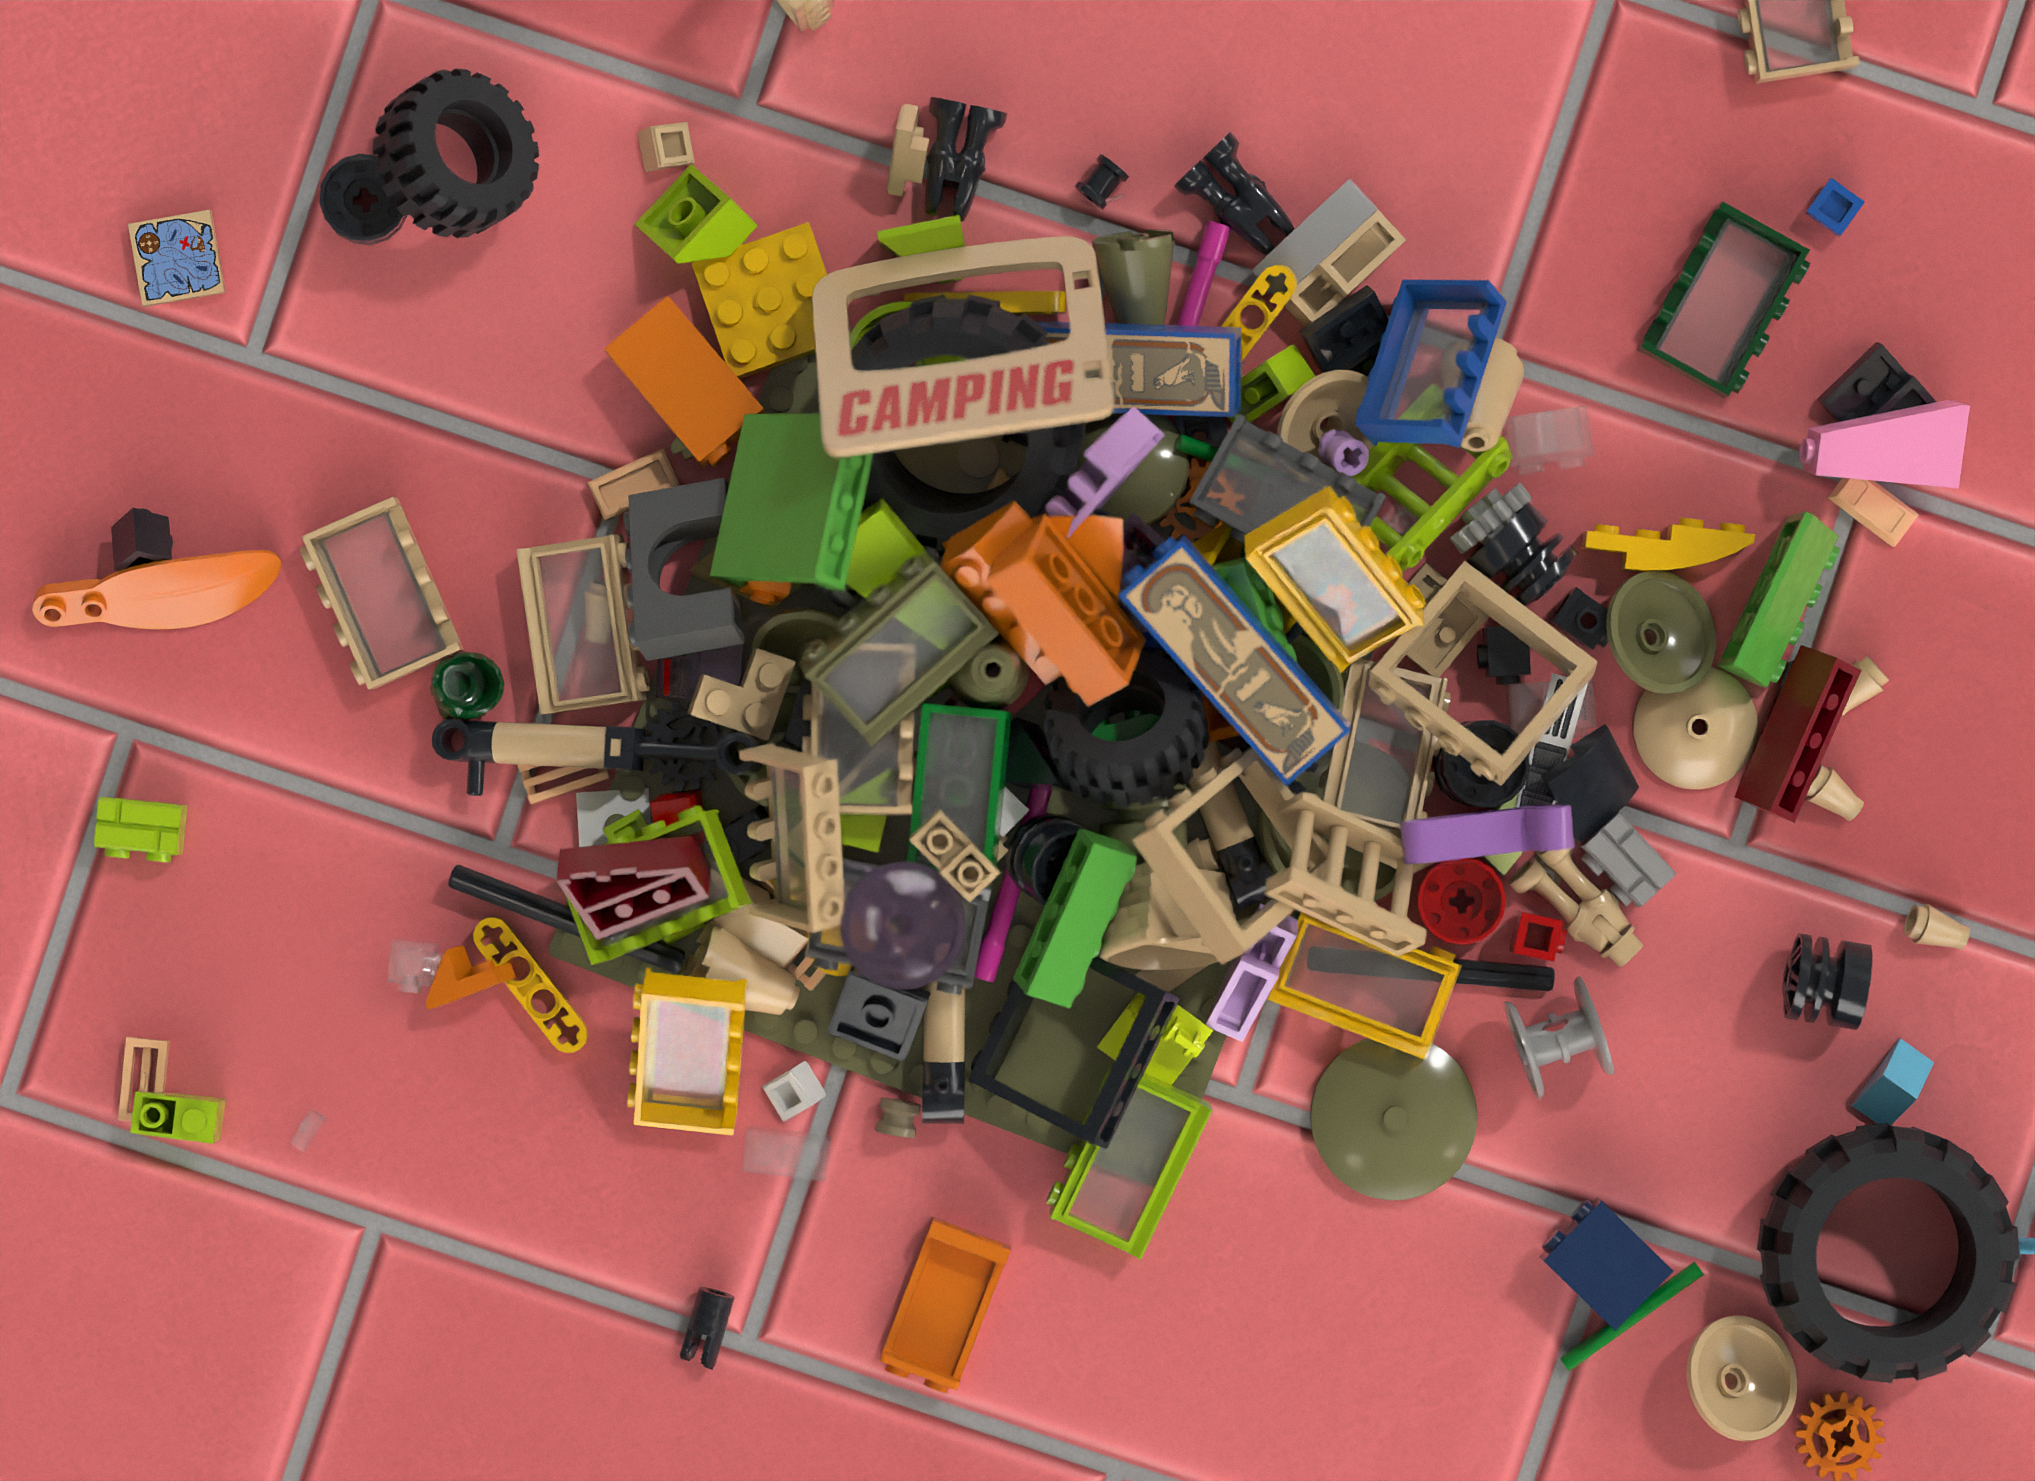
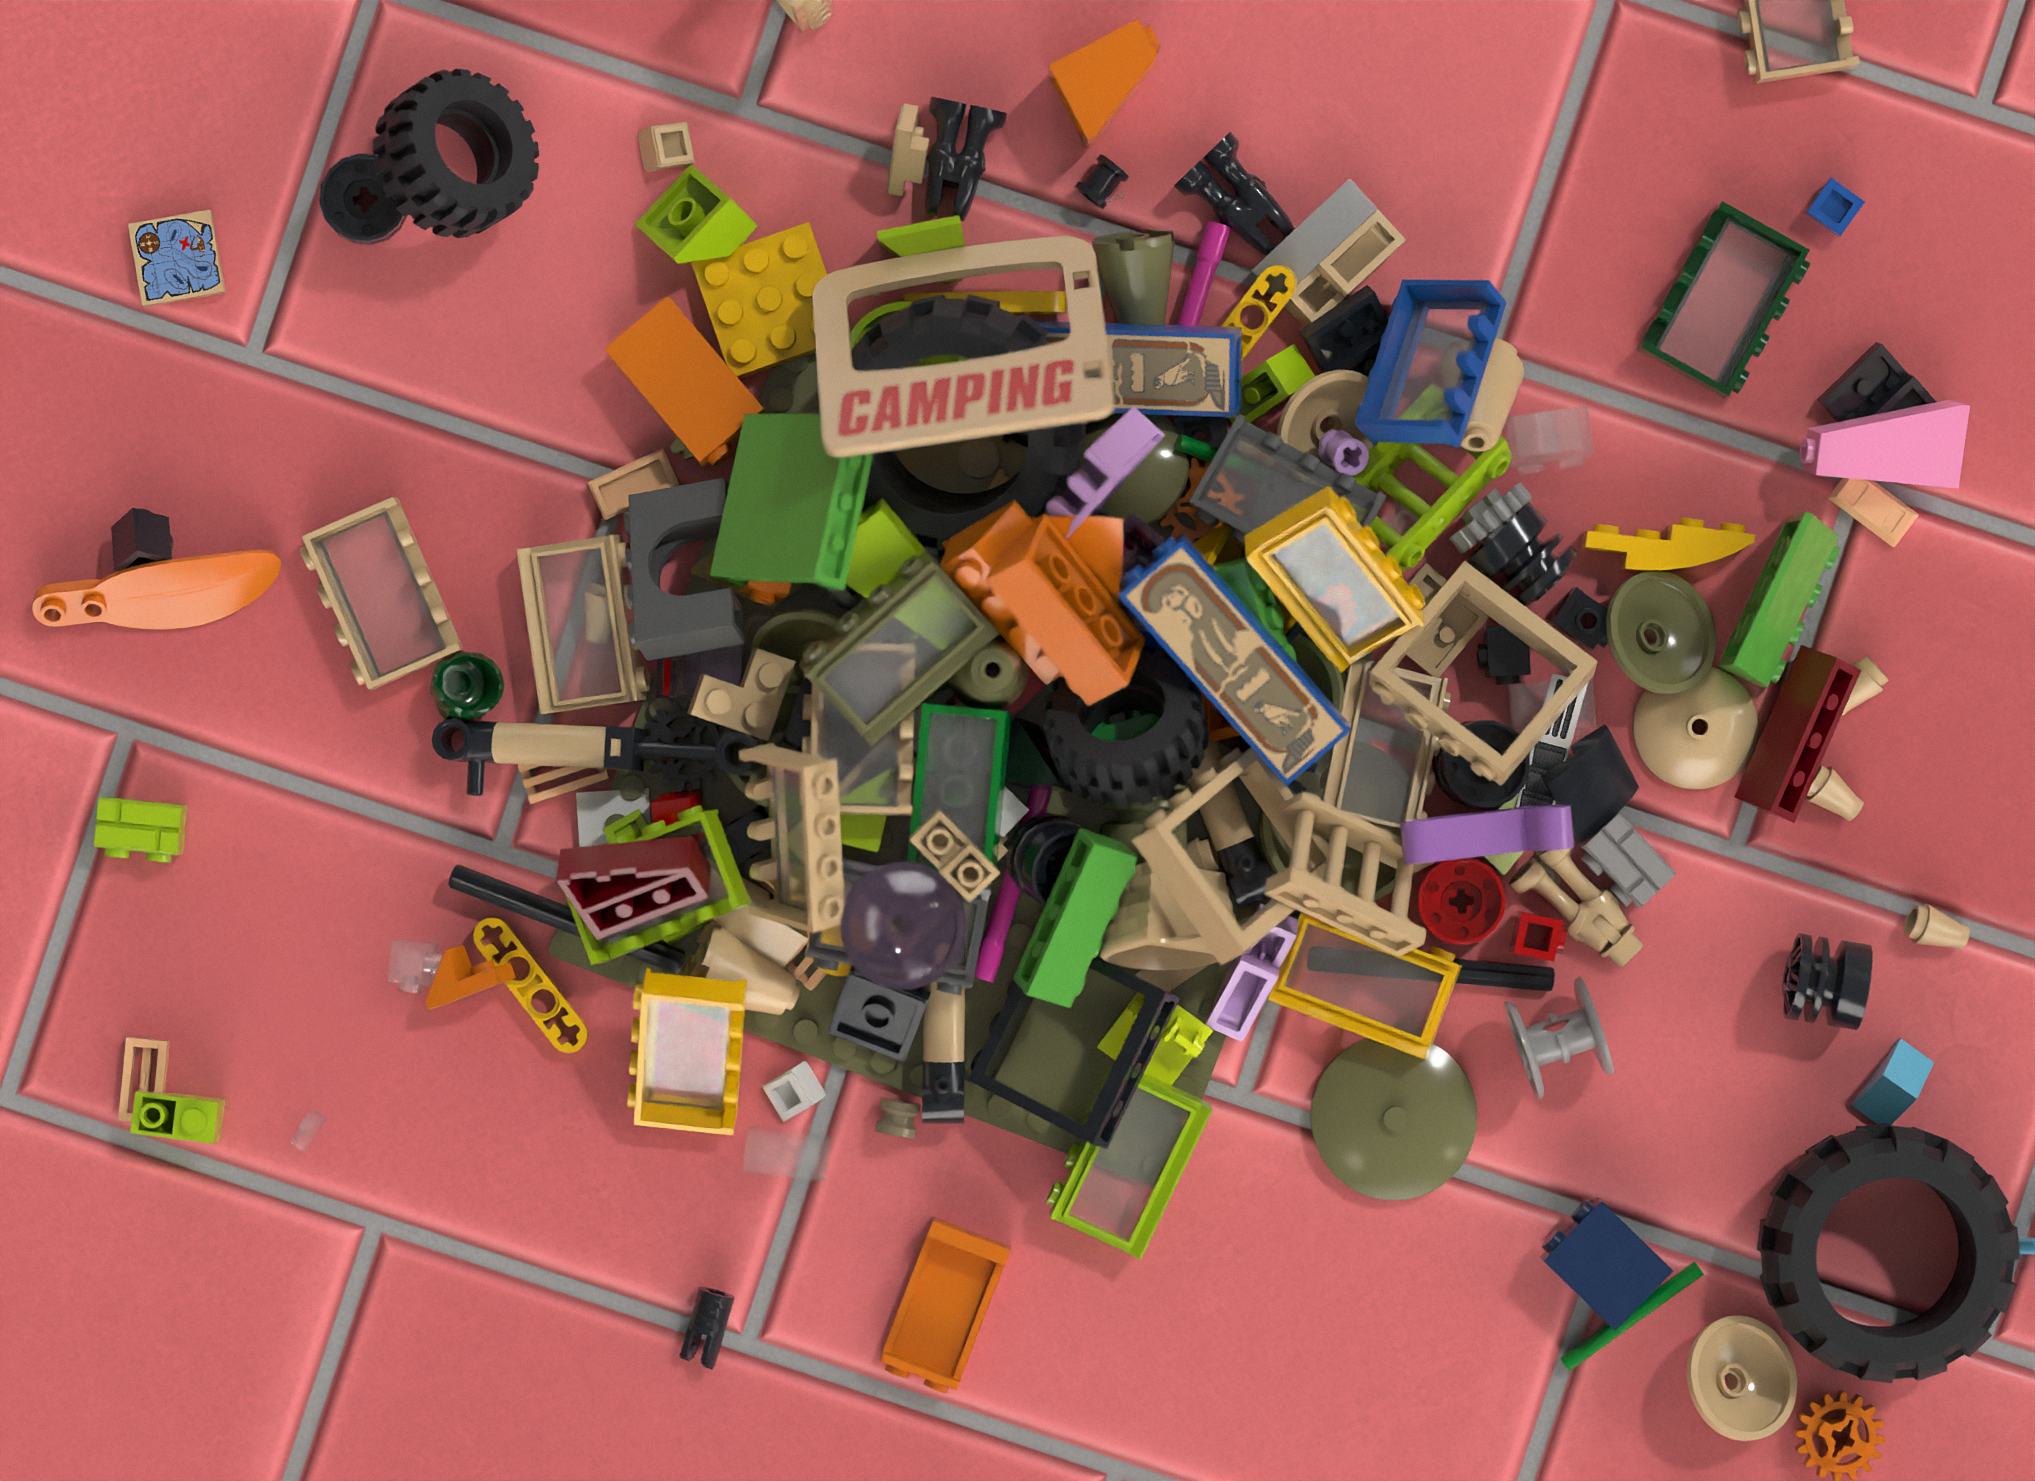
none -> orange slope [1048,19,1161,148]

